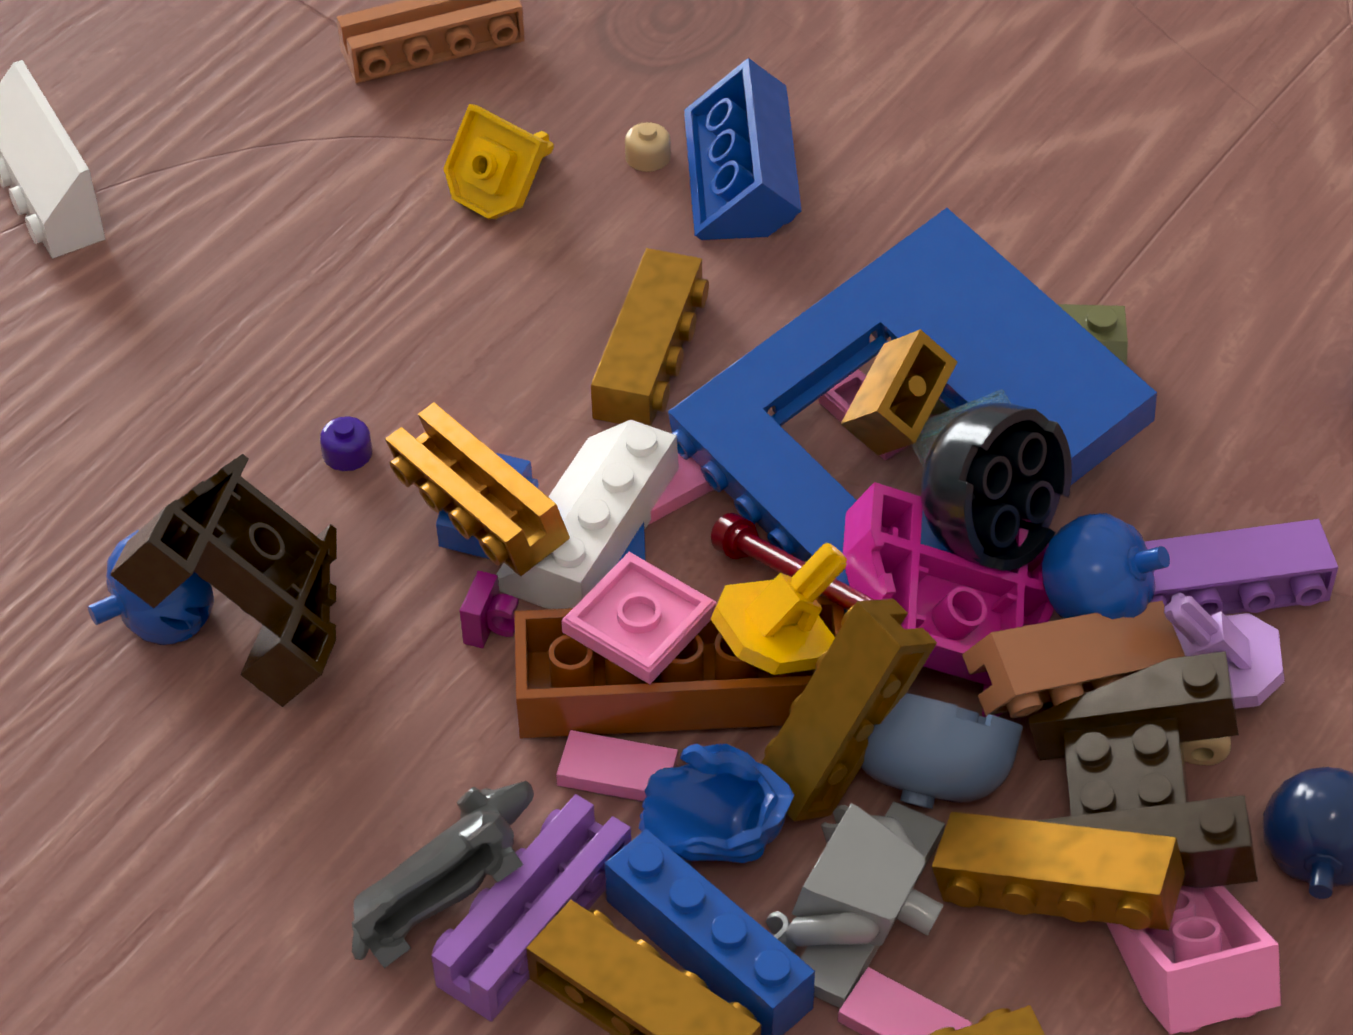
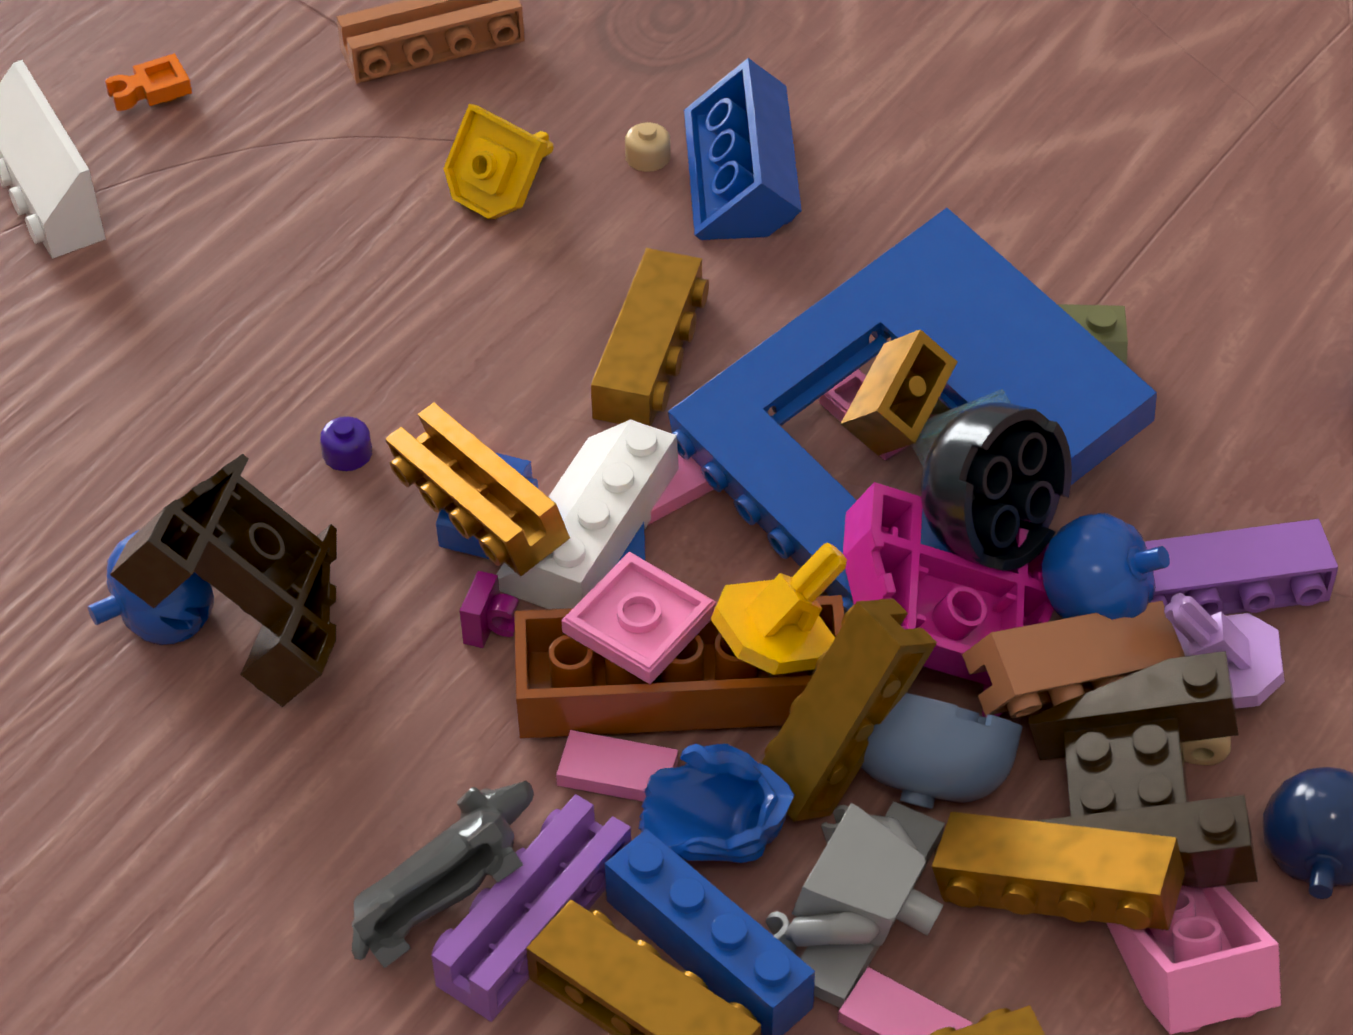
dark red piece [711,513,875,610] -> none
none -> orange plate [105,53,192,111]

